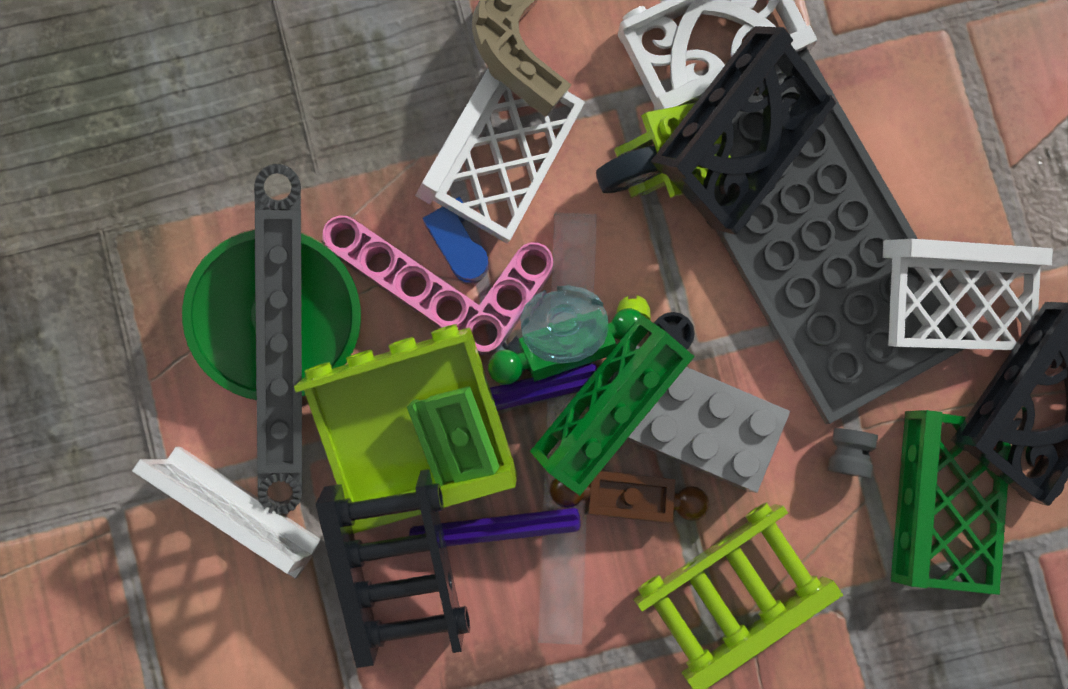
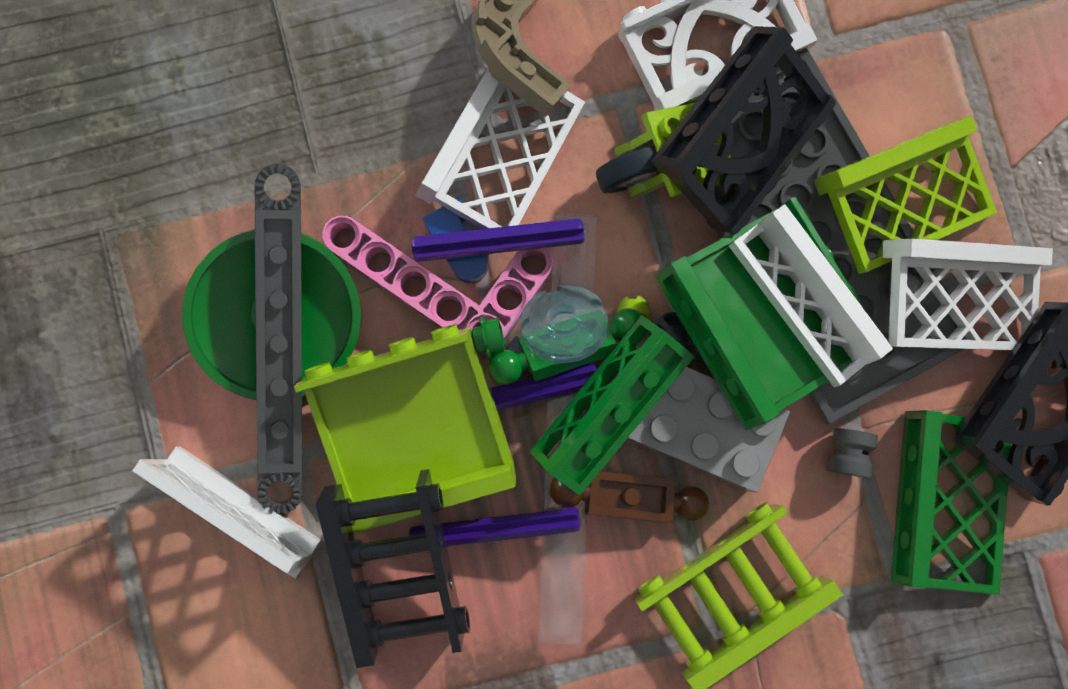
bright green plate [407,386,500,486] -> none
none -> dark purple axle [411,218,585,262]
none -> green plate [473,317,506,360]
none -> green panel [655,197,878,431]
none -> white fence [729,204,893,388]
none -> lime fence [813,115,997,274]

